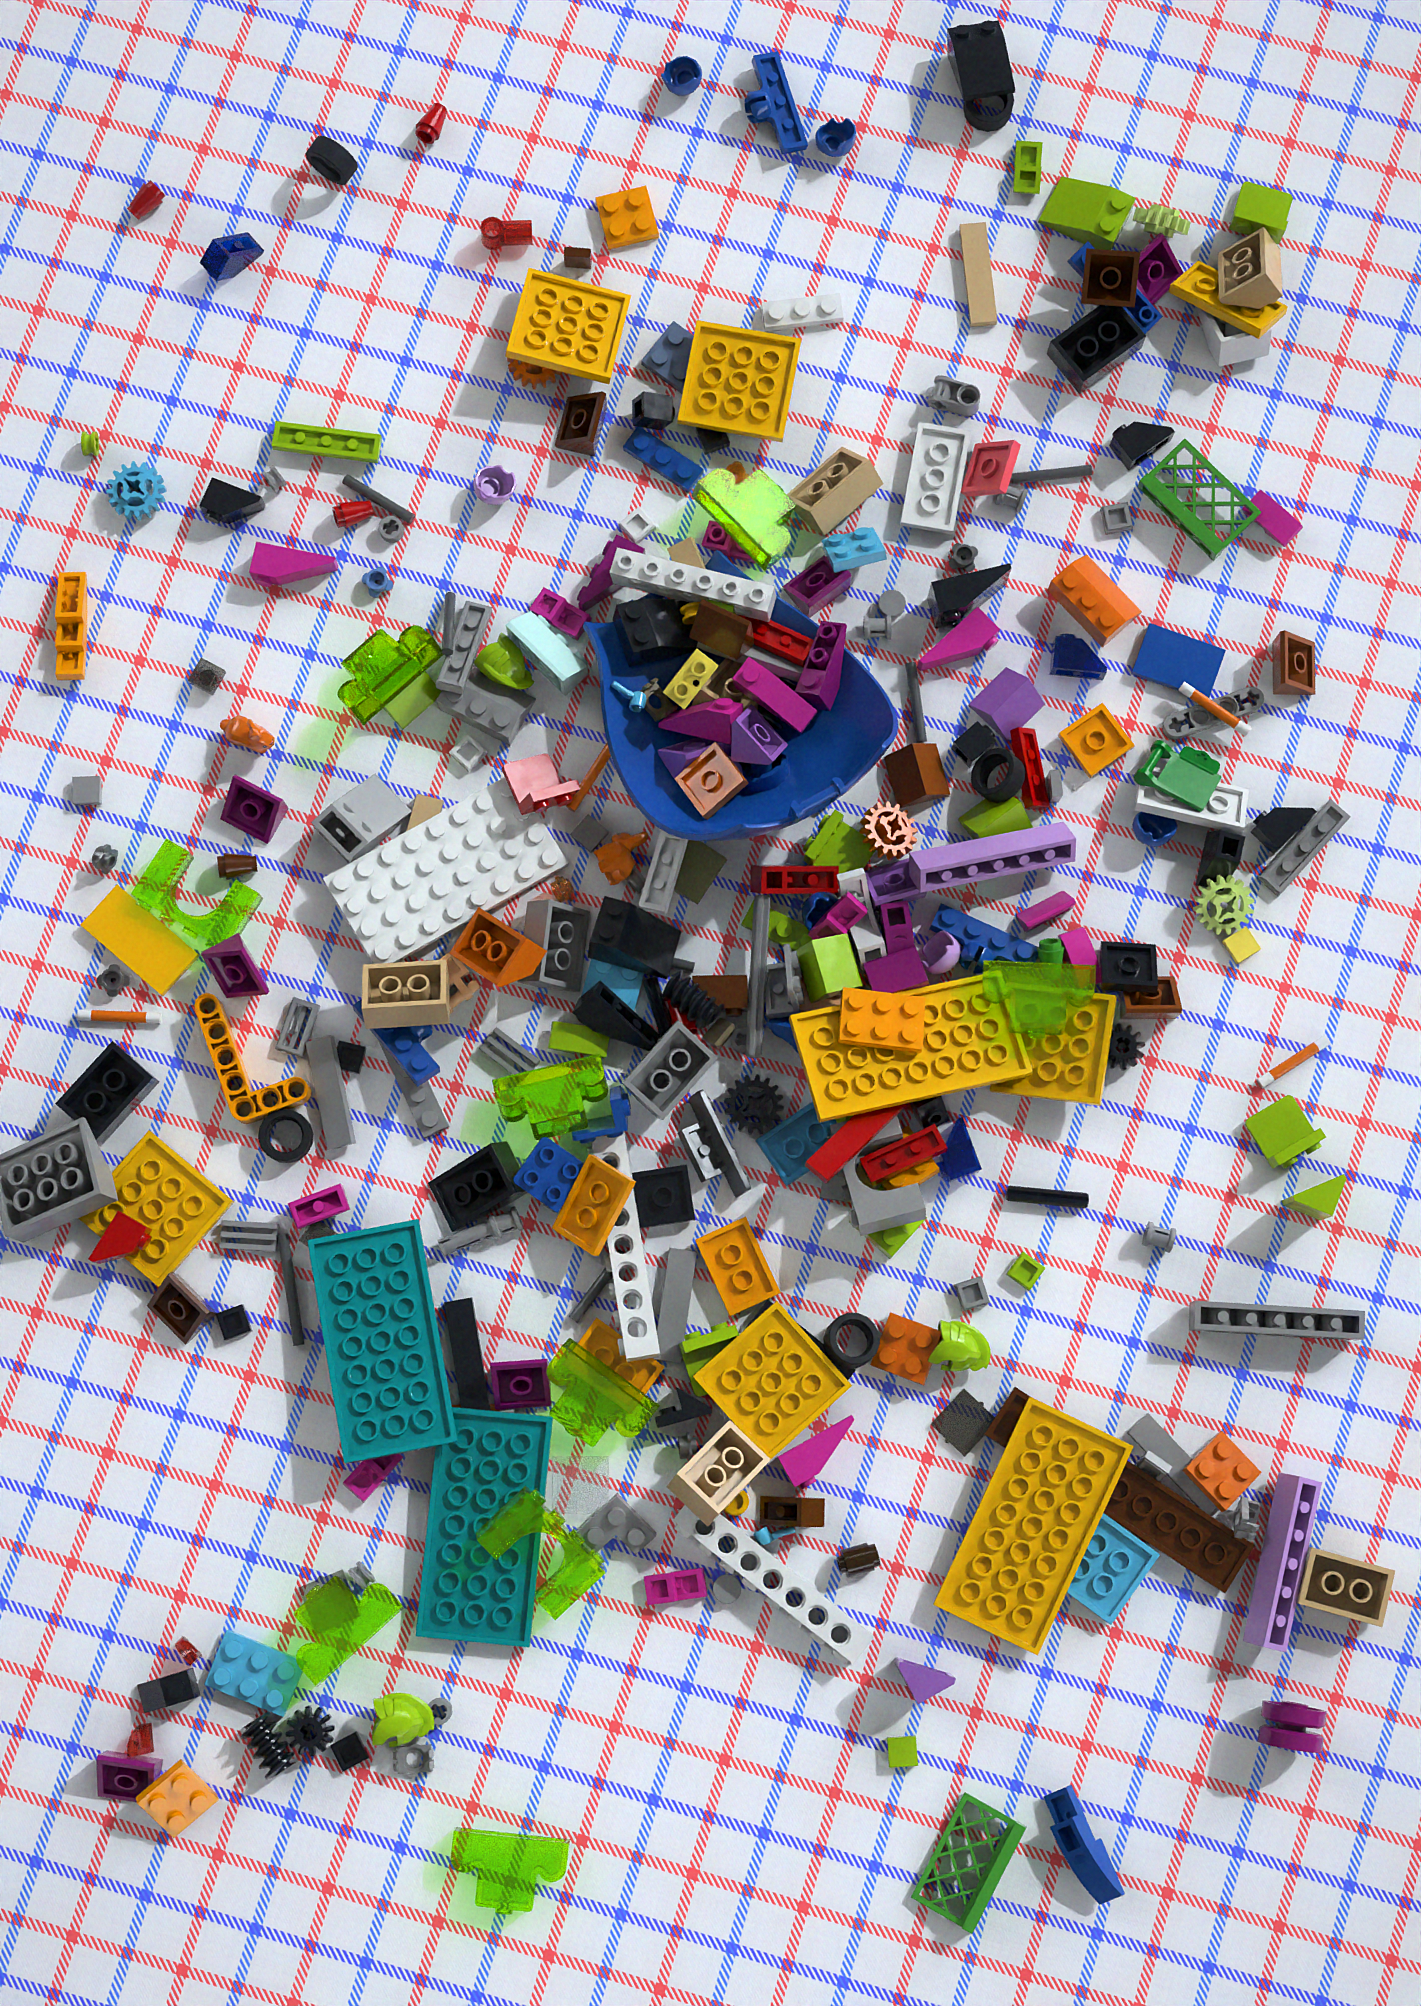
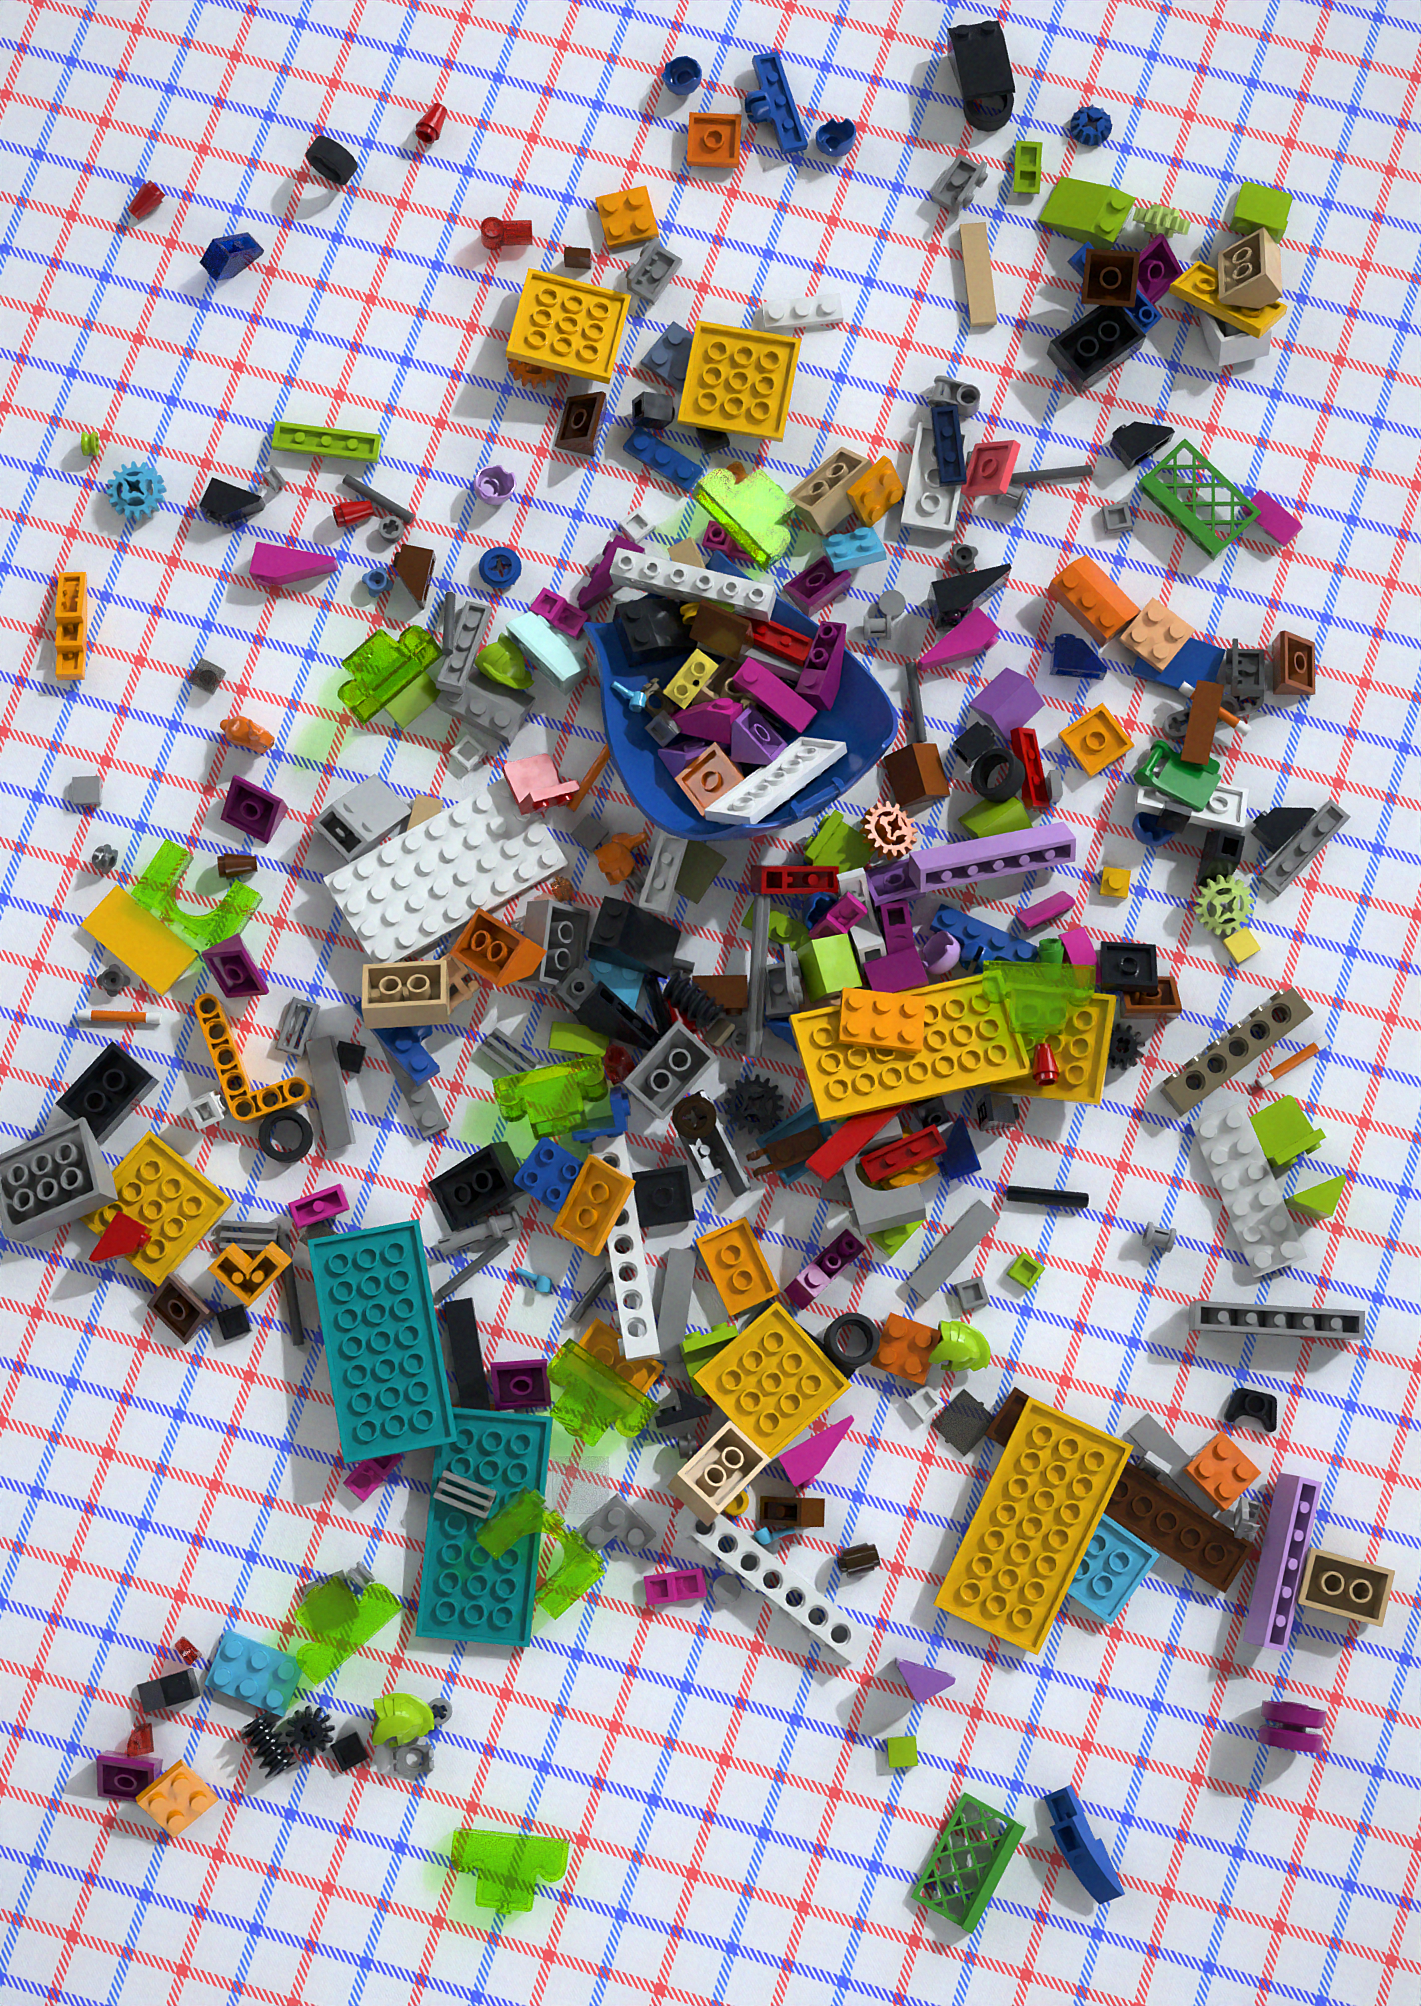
none -> white brick [186,1089,228,1130]
none -> light orange brick [207,1241,293,1307]
none -> reddish brown slope [393,544,436,609]
none -> light grey tile [433,1470,497,1519]
none -> dark grey bar [438,1237,510,1298]
none -> blue gear [479,547,522,590]
none -> medium azure hand [515,1267,552,1293]
none -> dark grey brick [550,967,597,1011]
none -> clear red piece [603,1044,635,1086]
none -> light grey bracket [625,237,682,305]
none -> light grey tile [645,709,682,748]
none -> dark brown gear [672,1094,717,1139]
none -> orange plate [687,112,742,168]
none -> white plate [704,737,847,825]
none -> reddish brown hinge [746,1125,825,1178]
none -> magenta slope [783,1228,866,1310]
none -> light orange plate [846,455,906,528]
none -> white tile [905,1383,945,1423]
none -> light grey tile [906,1199,1000,1302]
none -> dark blue tile [930,405,967,487]
none -> light grey bracket [931,153,988,215]
none -> black slope [976,1093,1019,1131]
none -> red cone [1032,1043,1060,1087]
none -> blue gear [1070,104,1113,146]
none -> yellow plate [1099,867,1131,899]
none -> light nougat plate [1118,597,1196,673]
none -> black plate [1156,801,1192,834]
none -> dark tan brick [1160,987,1314,1117]
none -> dark orange tile [1180,680,1224,766]
none -> white plate [1190,1102,1307,1278]
none -> black piece [1224,1388,1277,1432]
none -> dark grey bracket [1226,638,1265,697]

